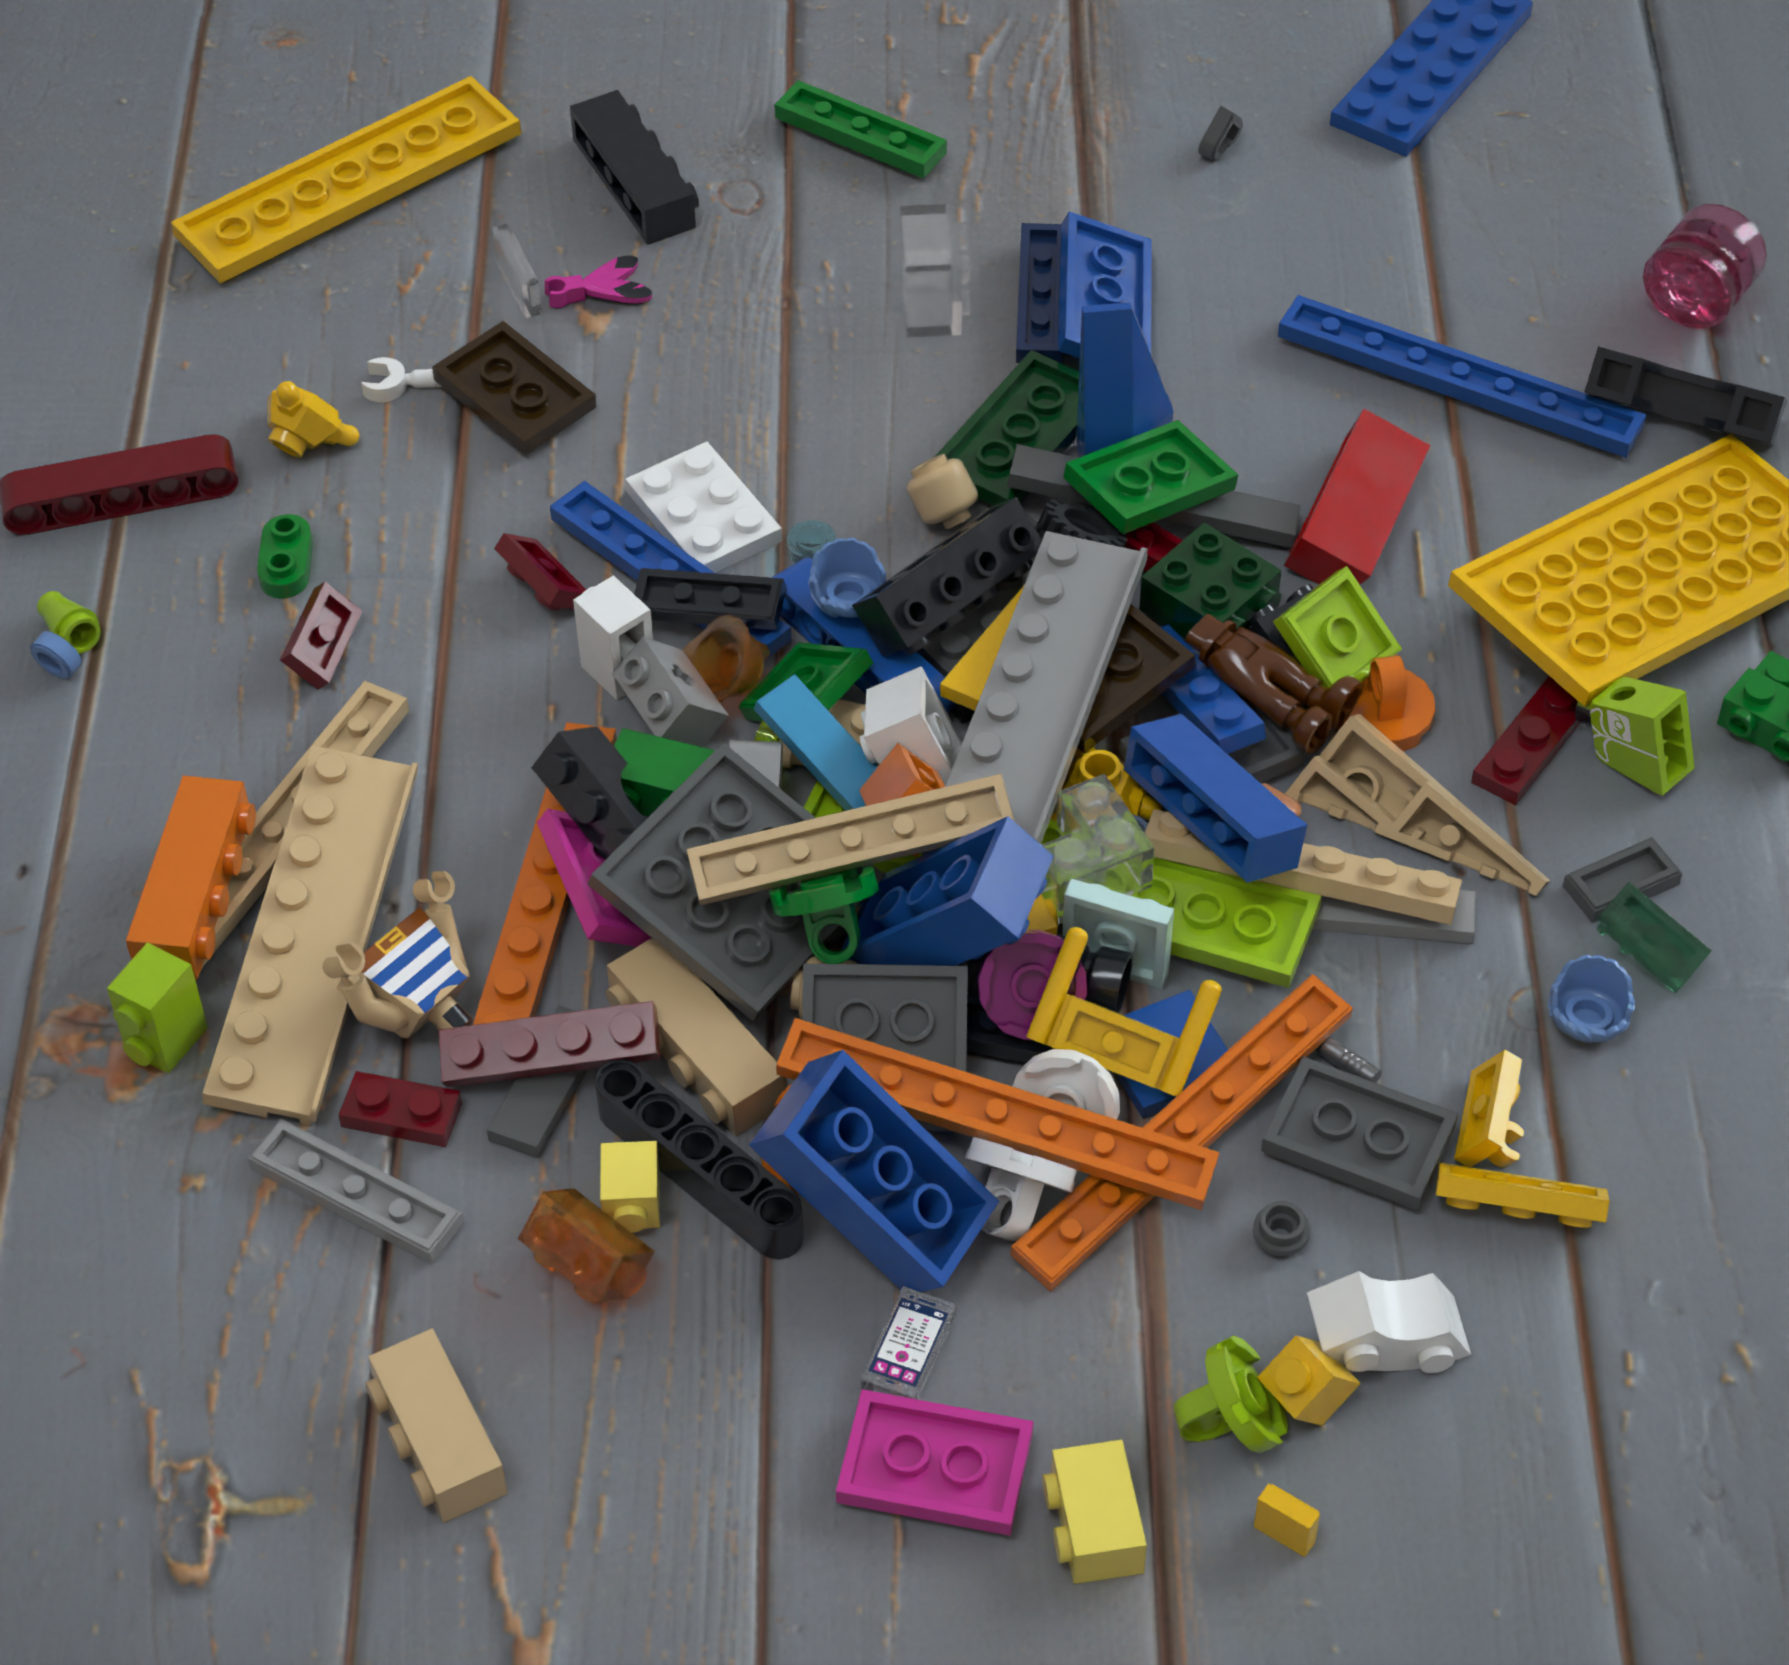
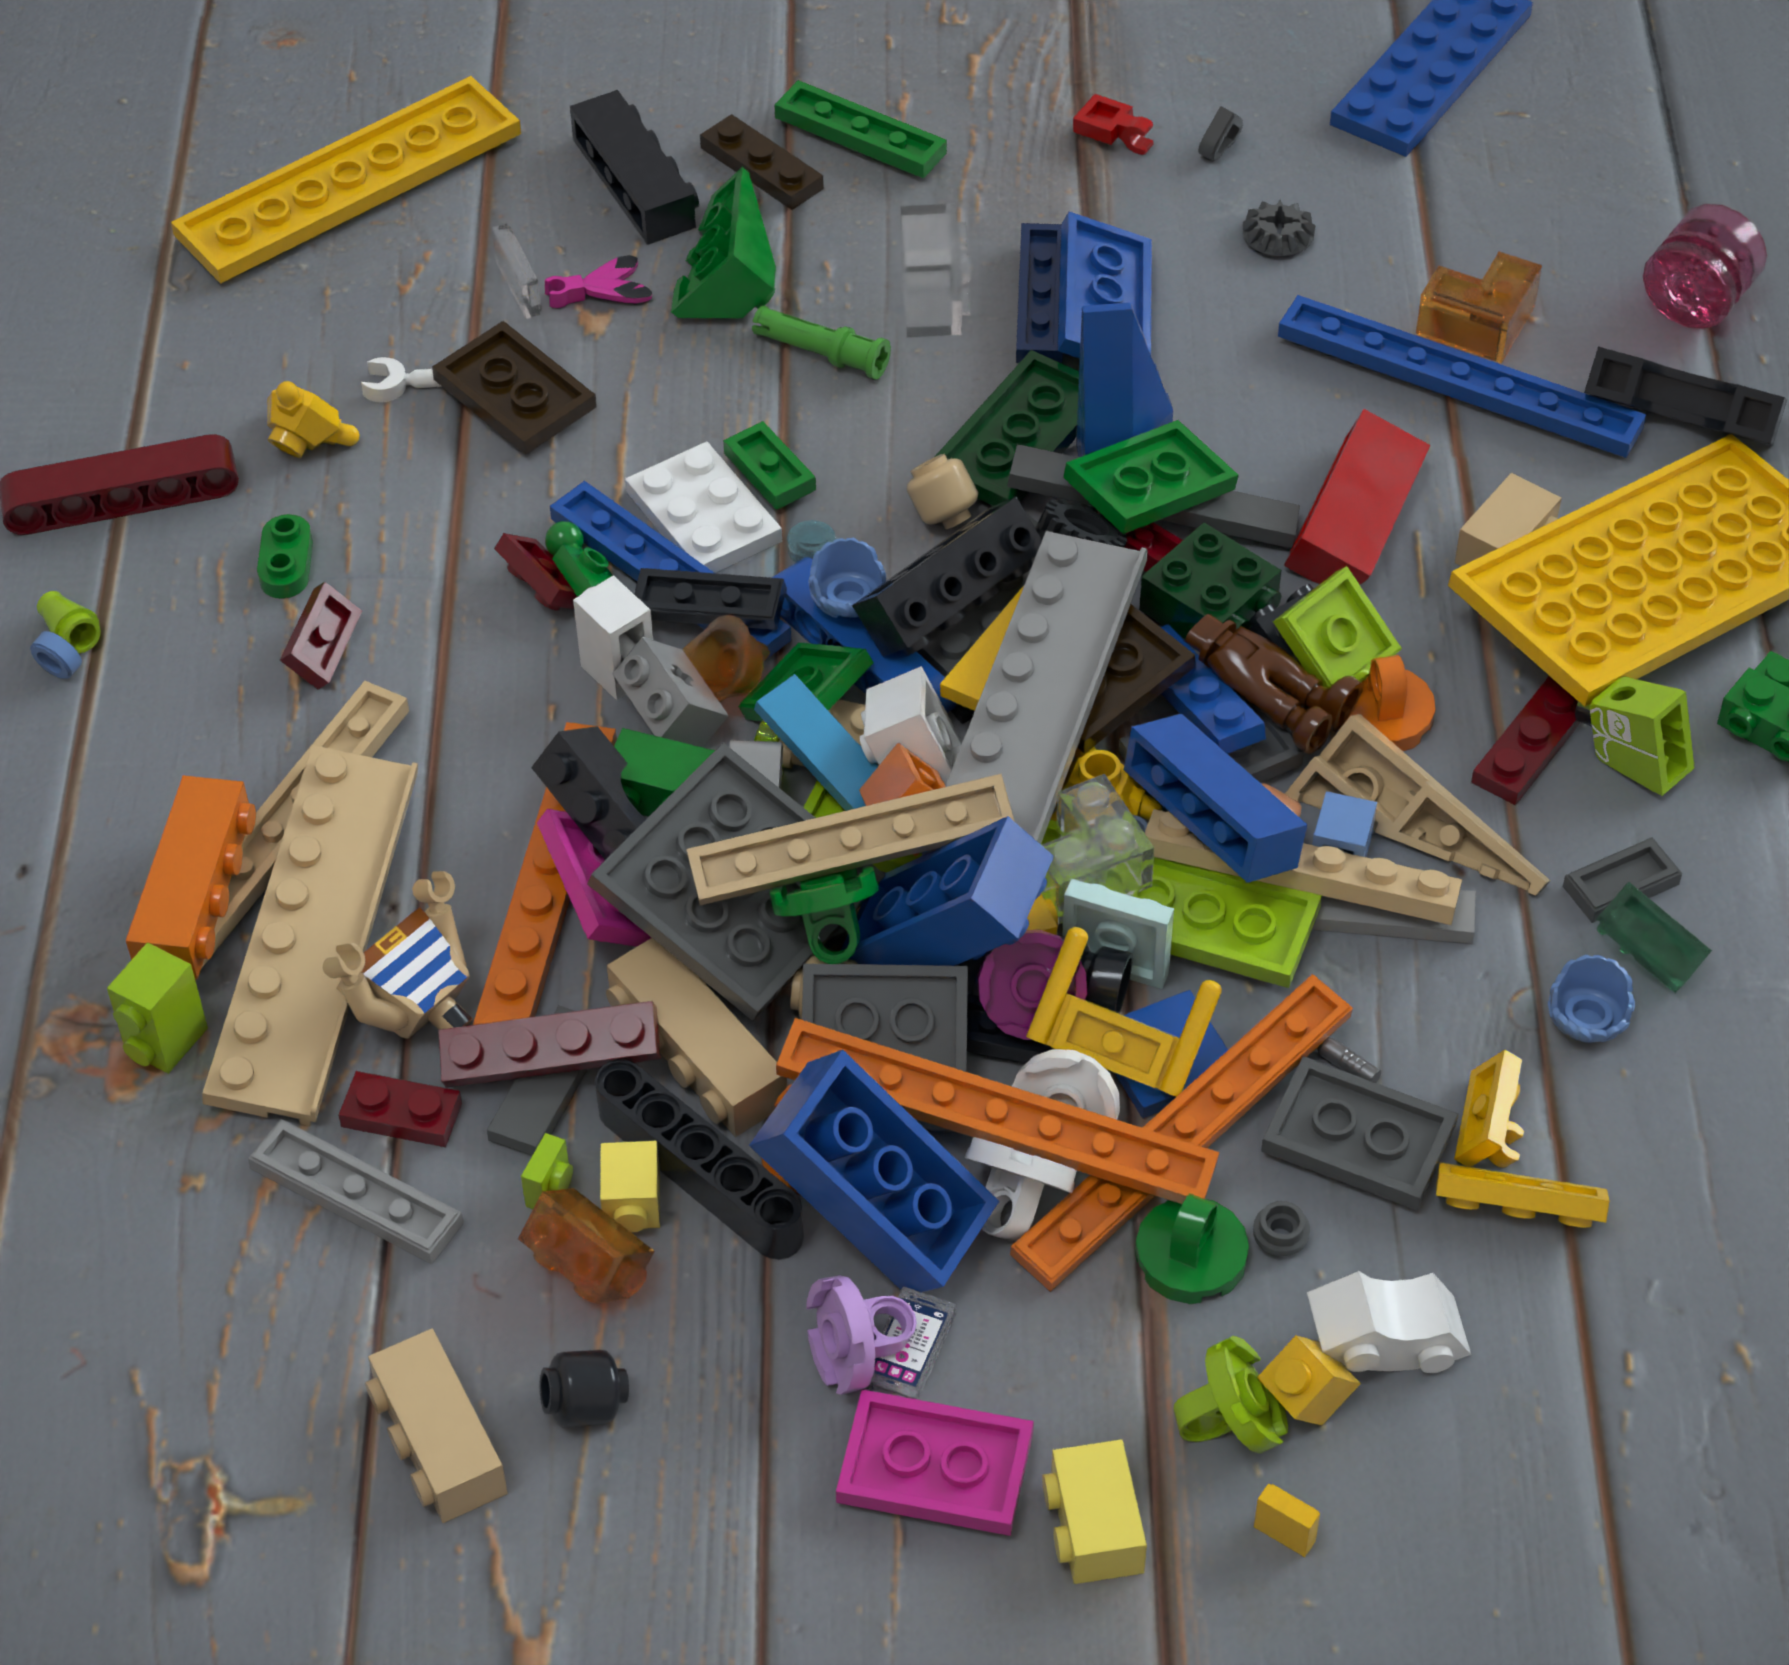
none -> lime plate [521,1133,573,1214]
none -> black head [539,1350,629,1427]
none -> green plate [545,521,613,597]
none -> green wedge [671,167,776,318]
none -> dark brown plate [700,114,824,210]
none -> green plate [723,421,816,510]
none -> bright green pin [752,306,891,380]
none -> lavender tile [806,1275,917,1395]
none -> red plate [1073,94,1154,155]
none -> green tile [1135,1194,1249,1304]
none -> dark grey gear [1243,200,1316,256]
none -> medium blue brick [1312,791,1377,857]
none -> clear orange panel [1416,251,1542,363]
none -> tan brick [1455,473,1562,566]

